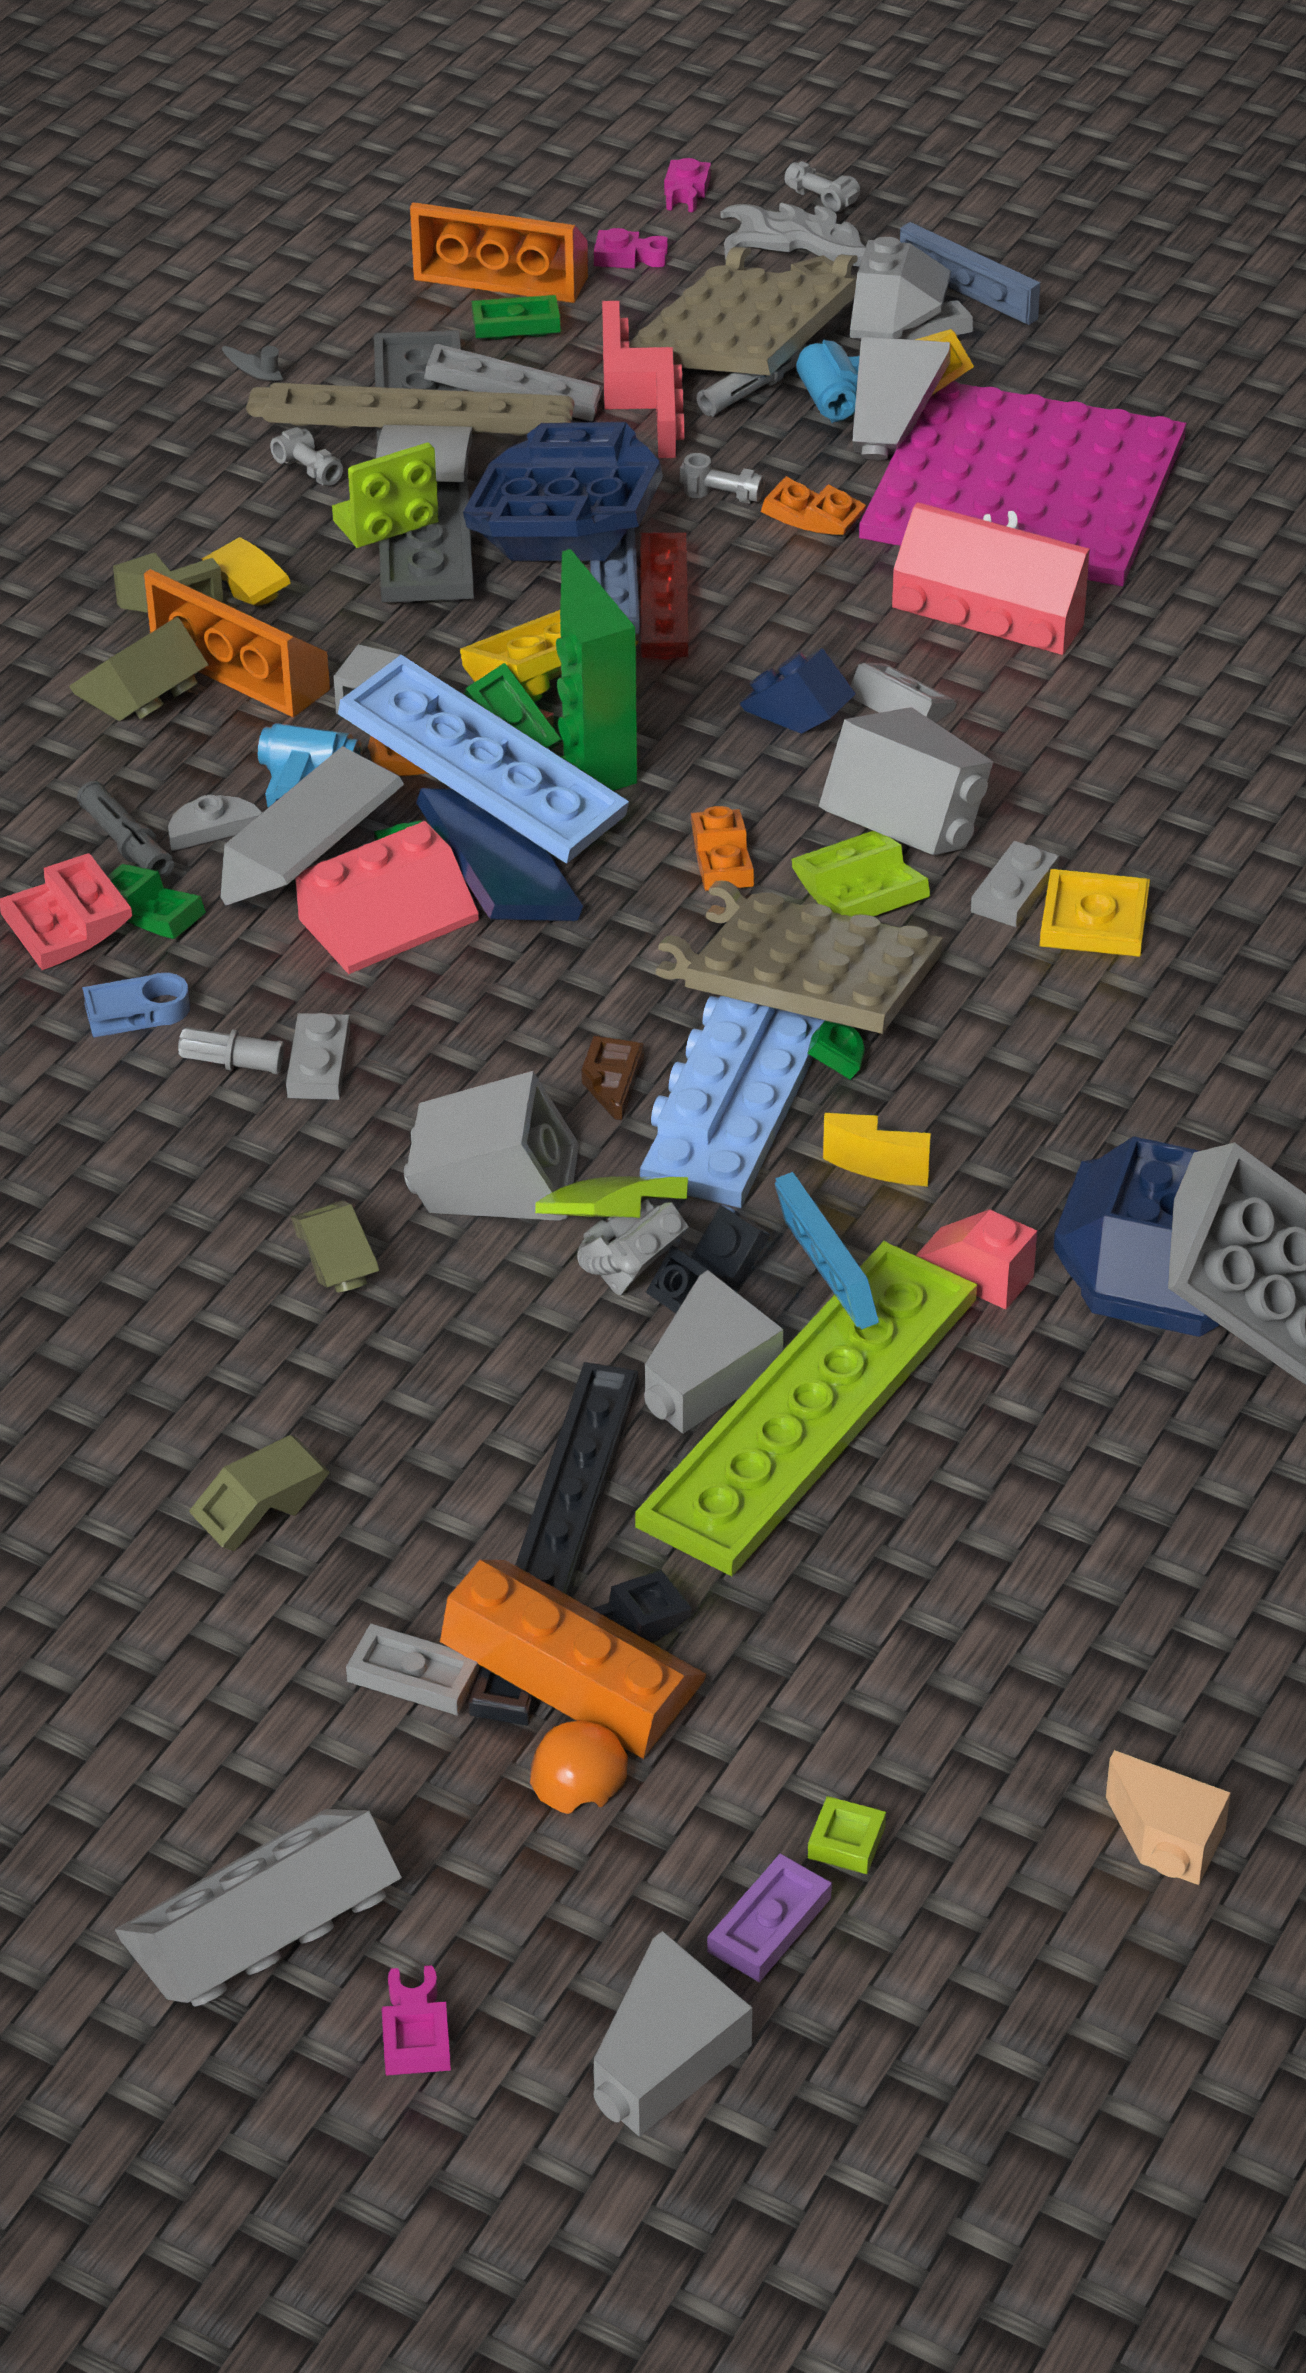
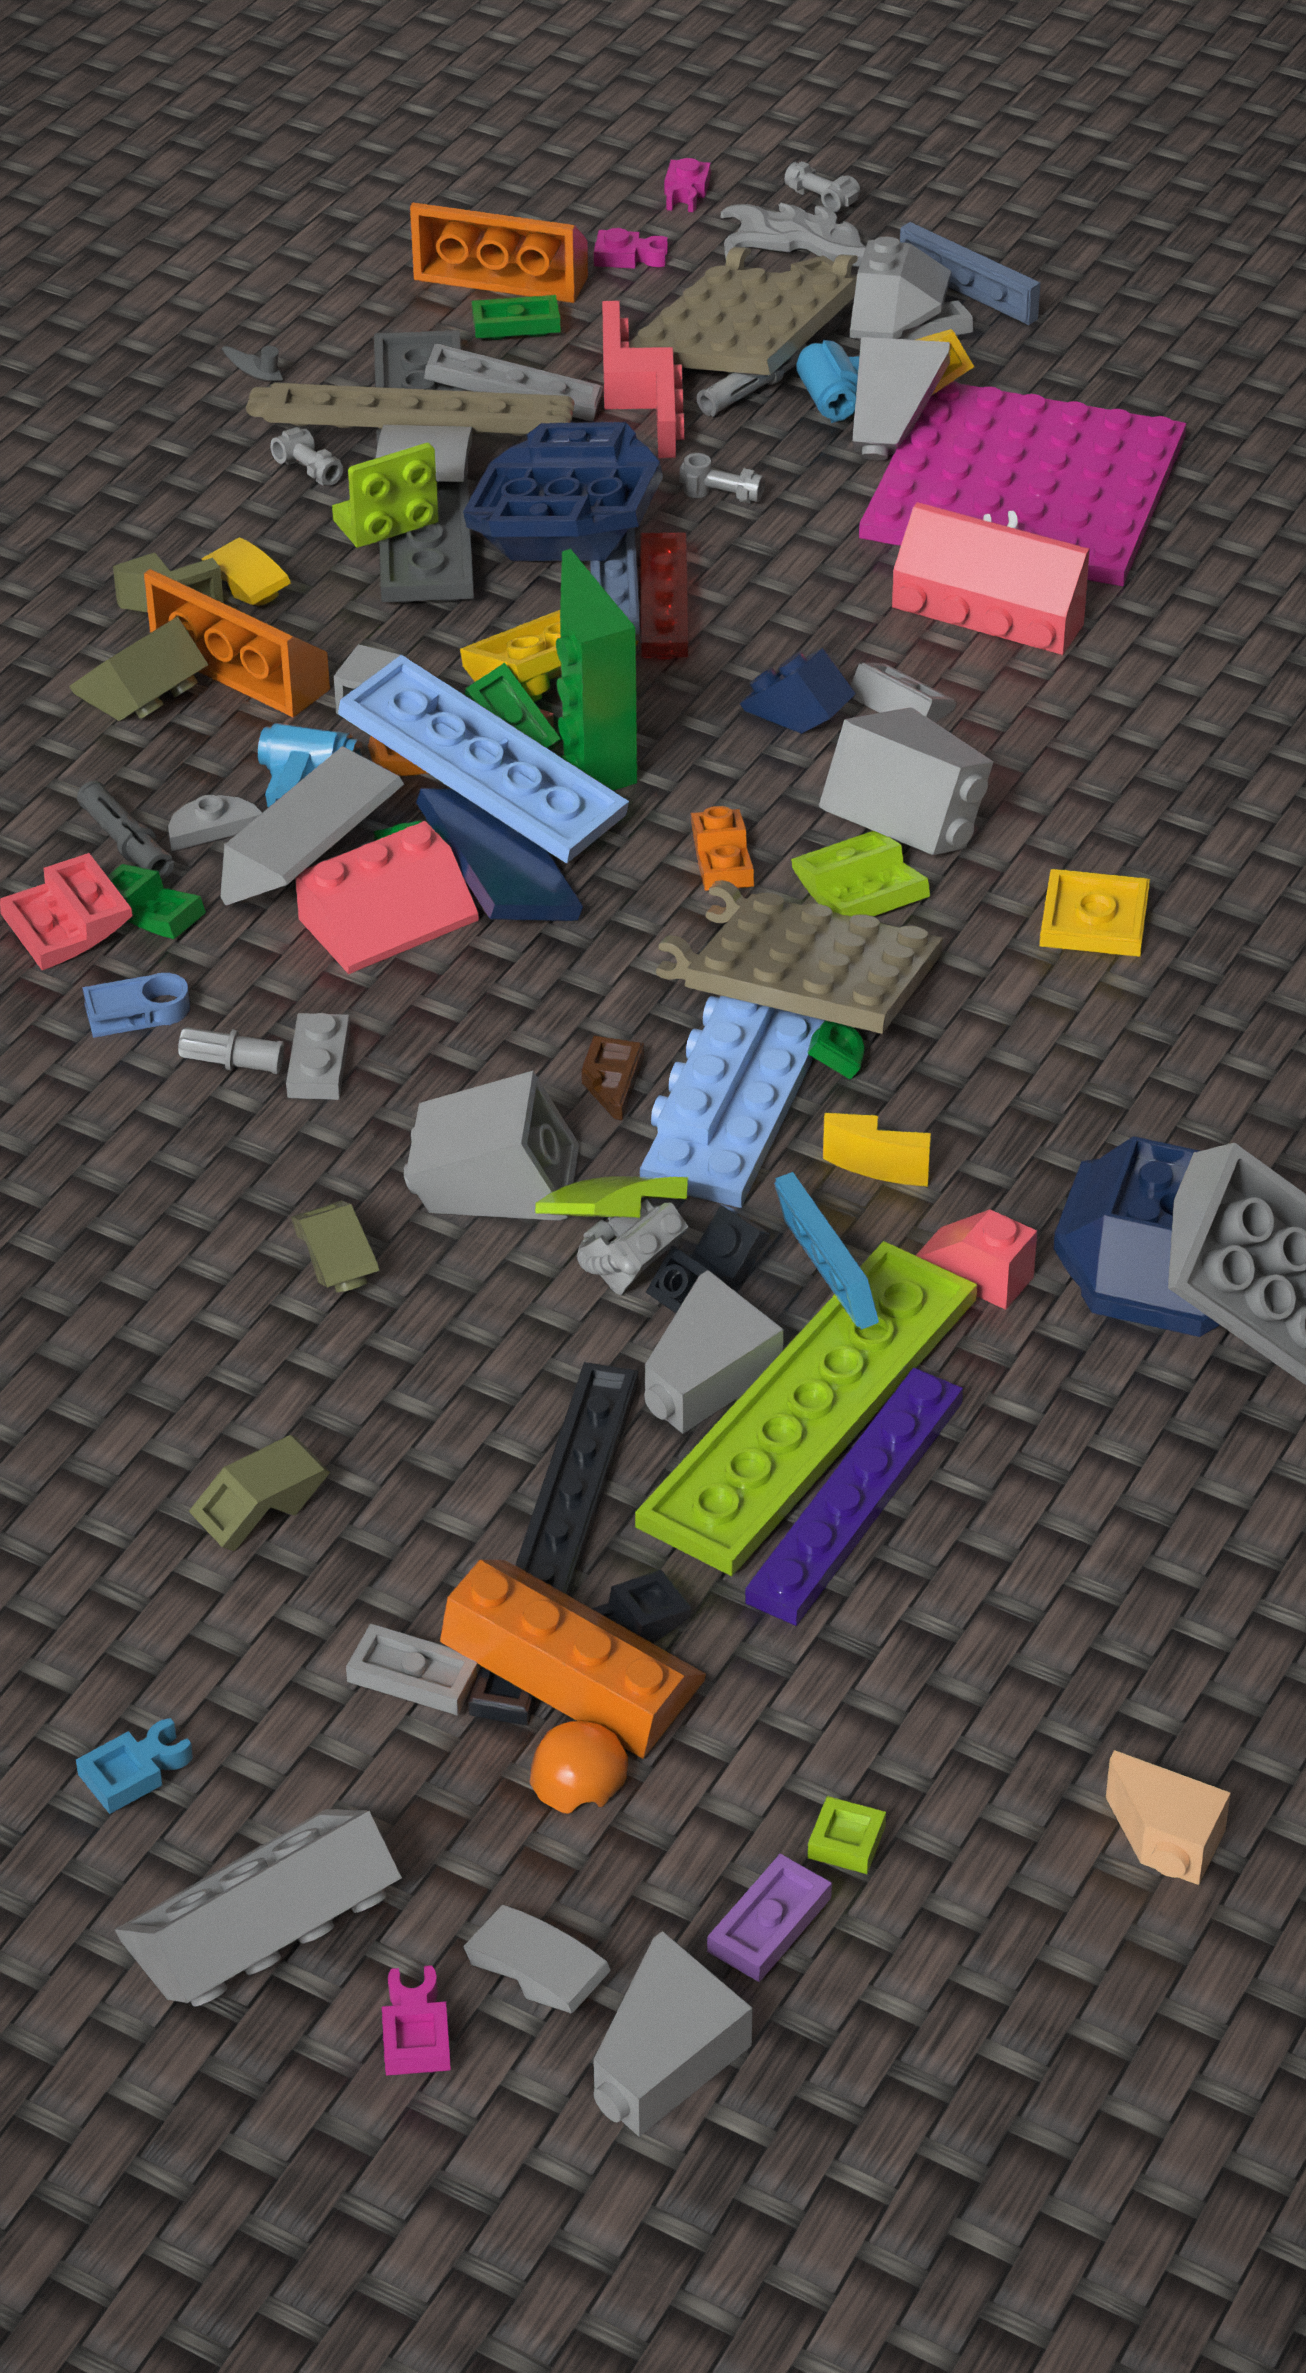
orange slope [761,476,867,535] -> none
light grey plate [971,841,1059,927] -> none
none -> dark azure plate [76,1718,193,1814]
none -> light grey slope [463,1905,611,2013]
none -> dark purple plate [745,1367,963,1626]

